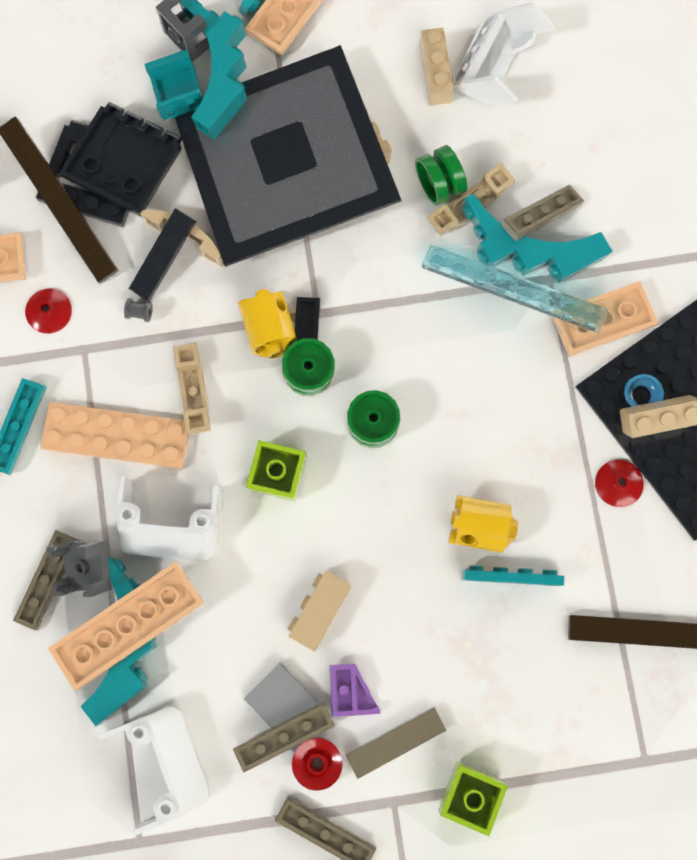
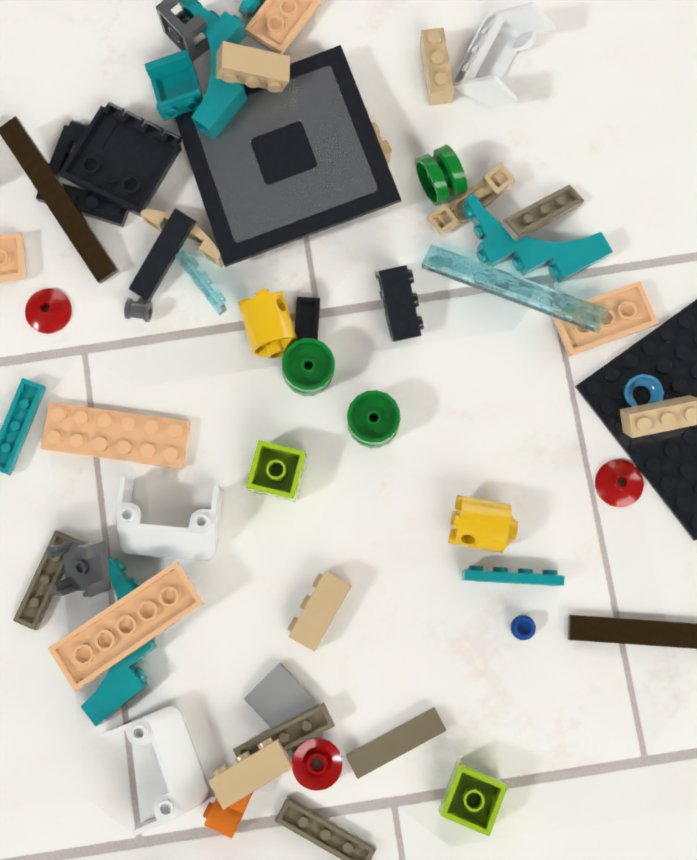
tan slope [173,342,211,436] -> none
medium lavender wing [329,663,381,717] -> none
none -> clear light blue plate [175,250,227,316]
none -> orange brick [203,792,253,839]
none -> tan brick [208,737,293,810]
none -> tan brick [216,41,290,93]
none -> black wedge [375,265,424,342]
none -> blue plate [510,615,536,640]

